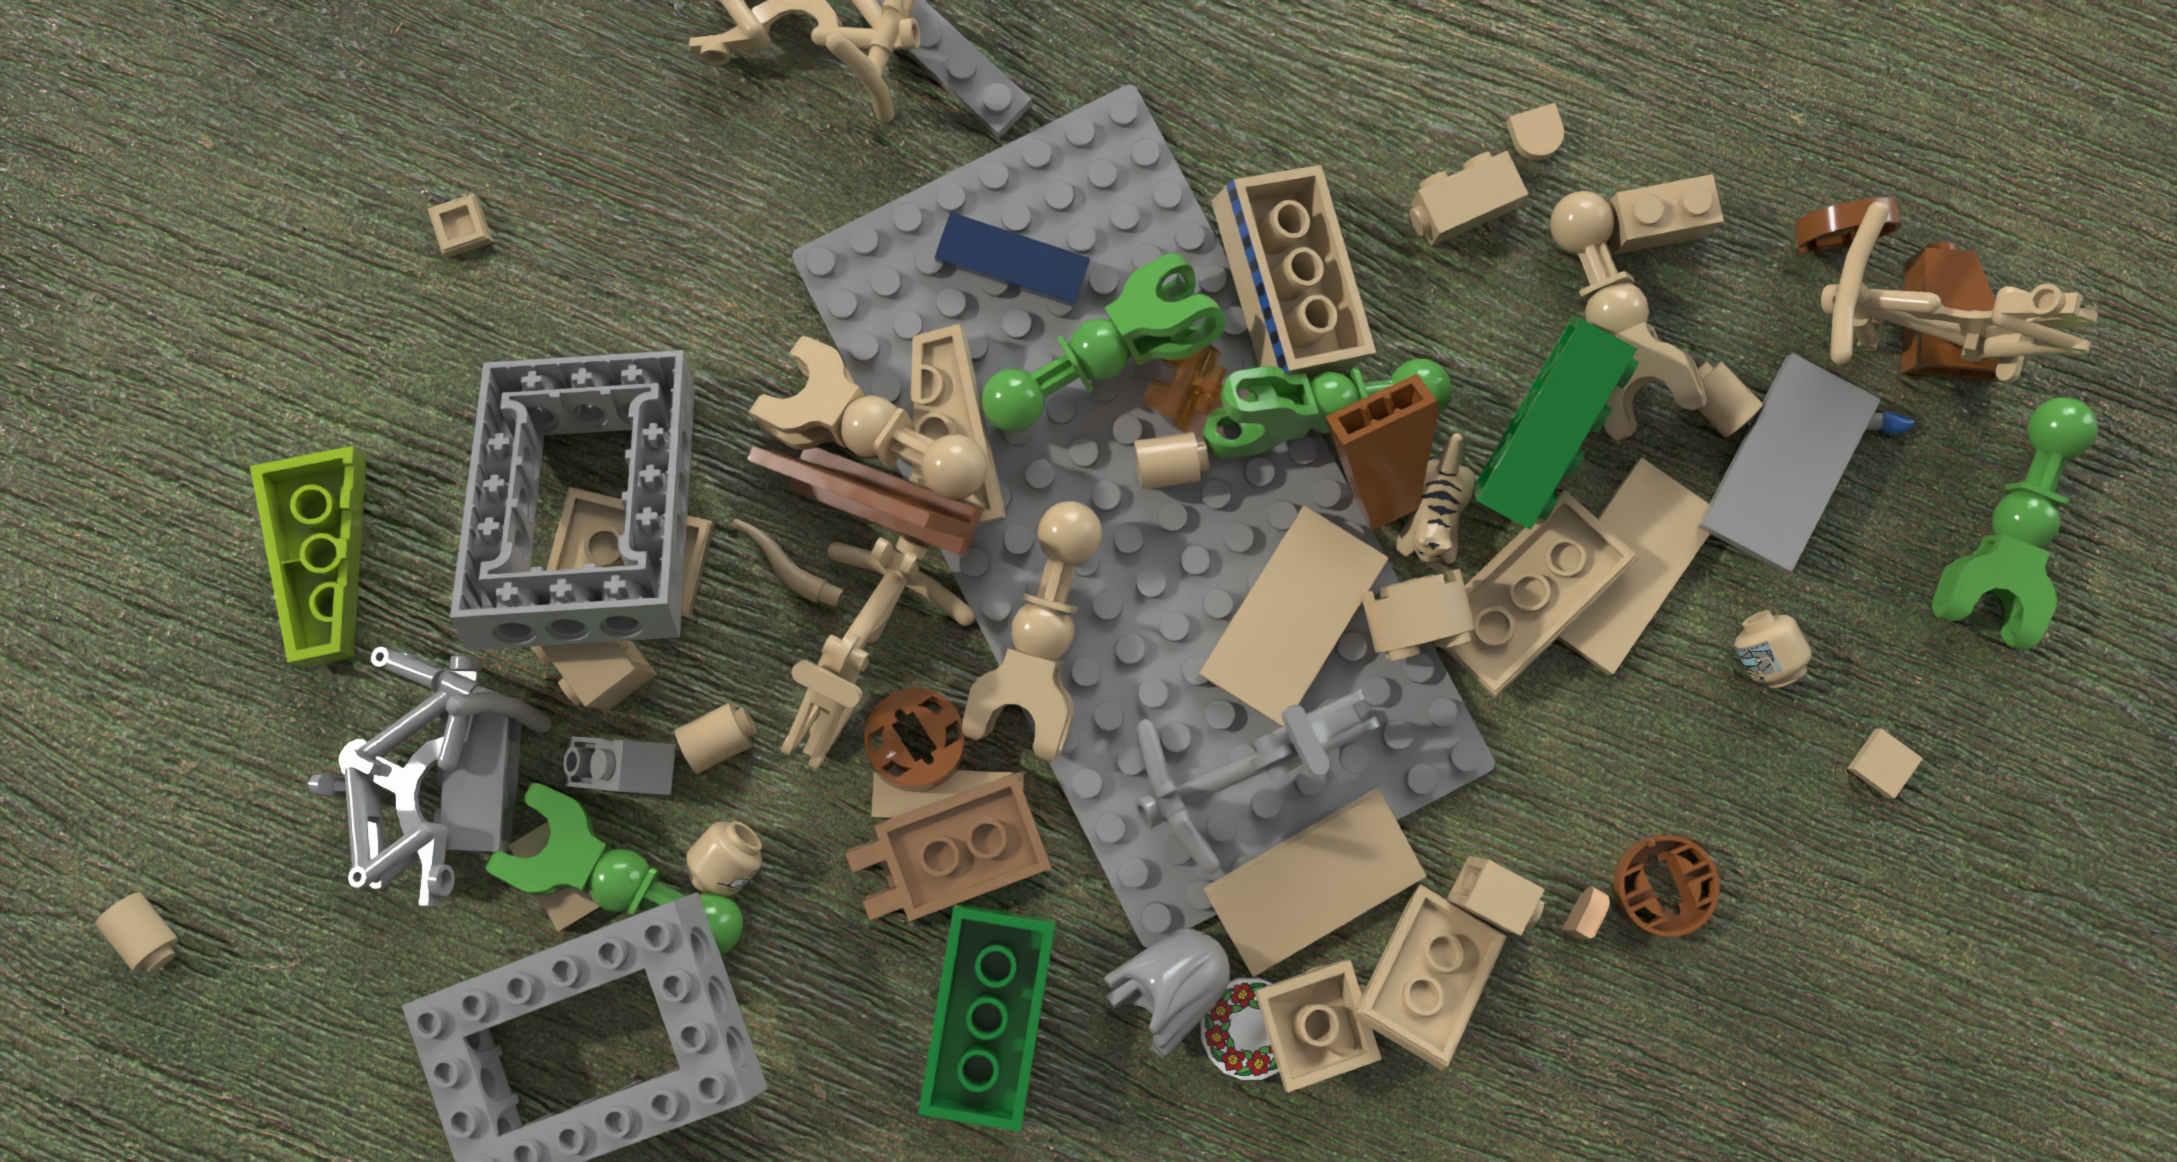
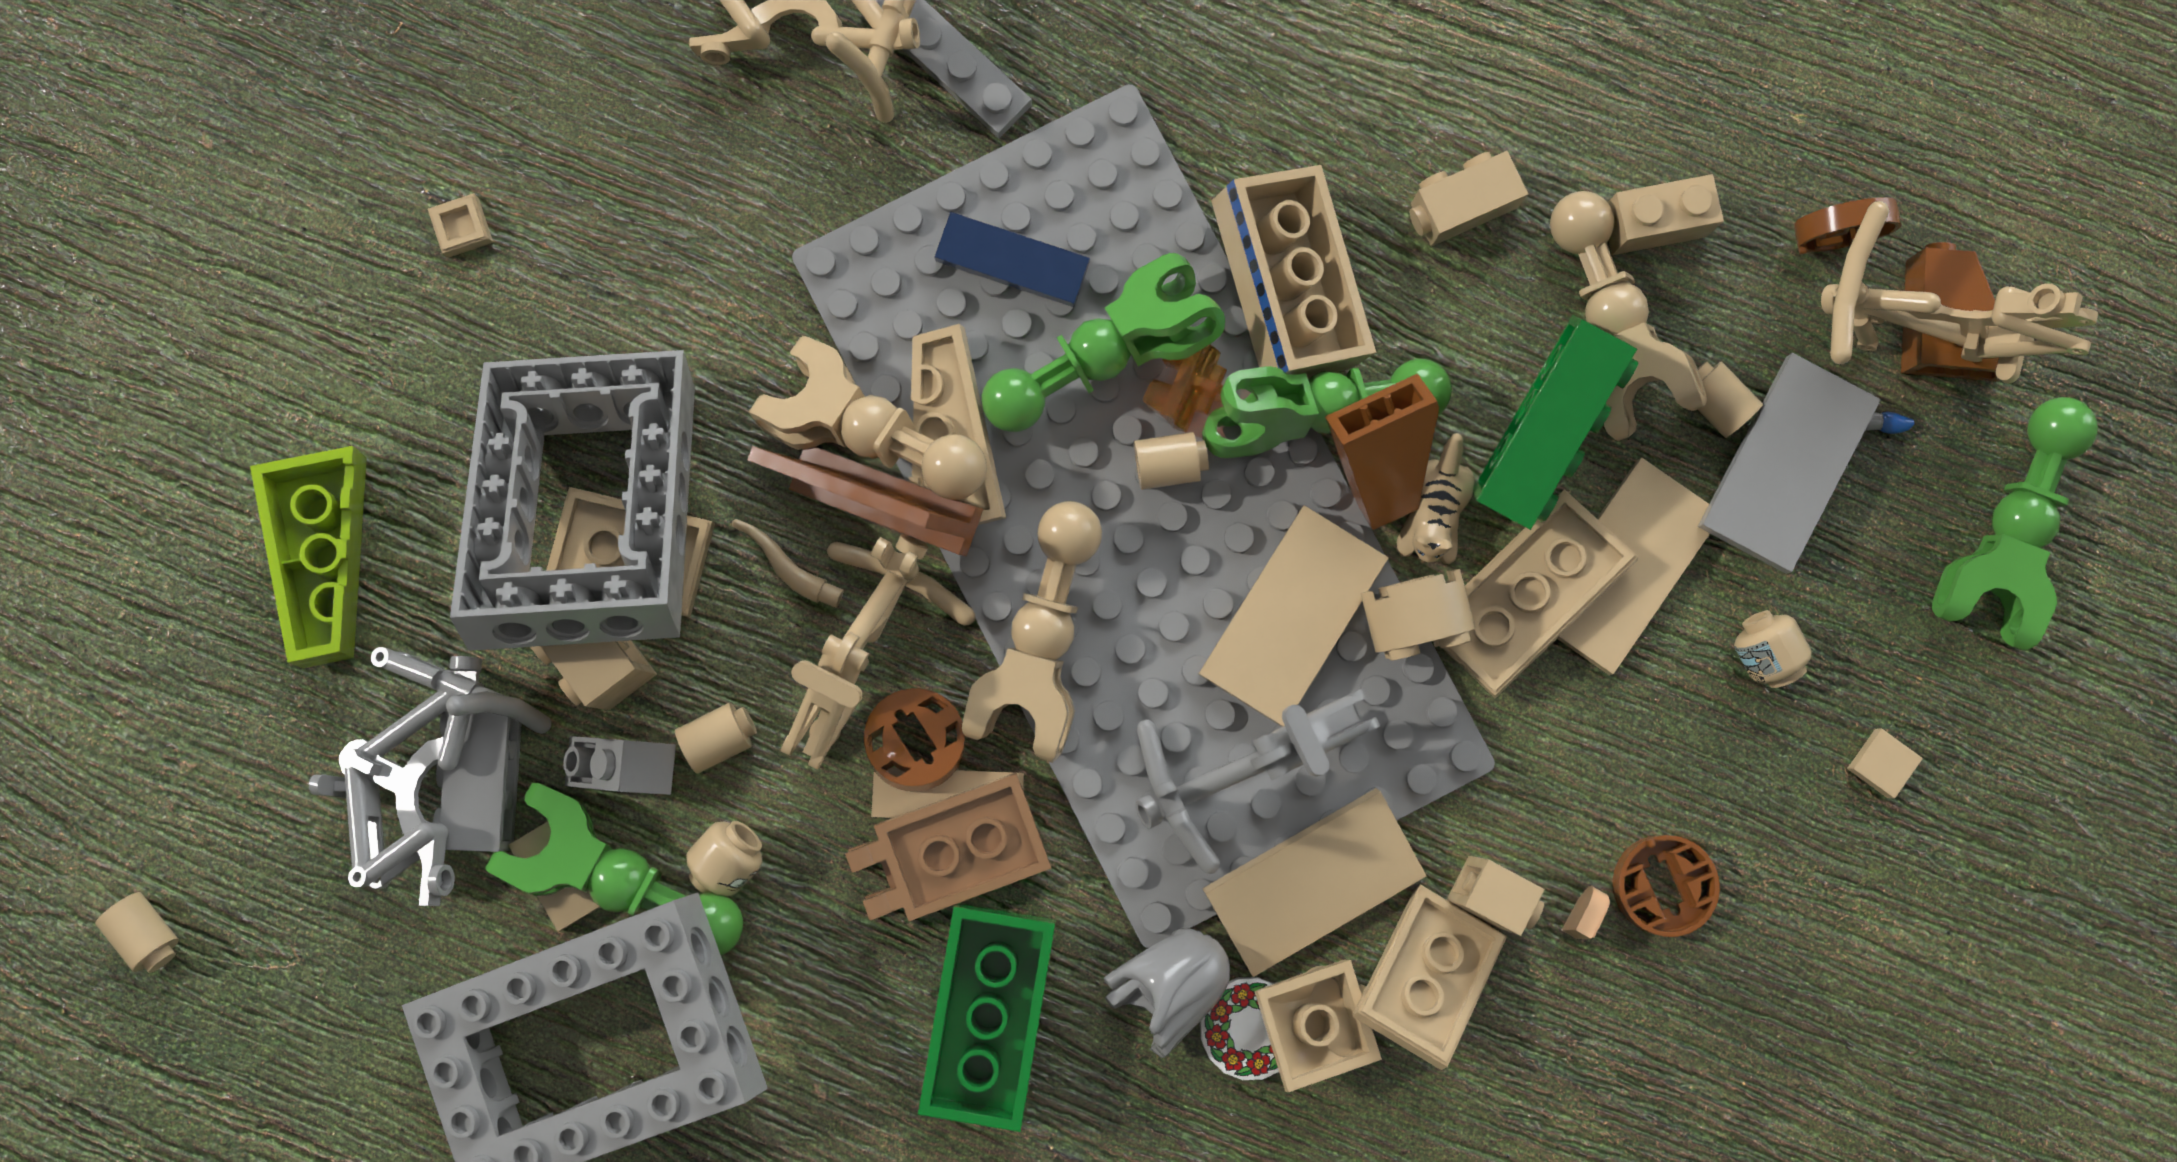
tan tile [1506,103,1564,161] -> none

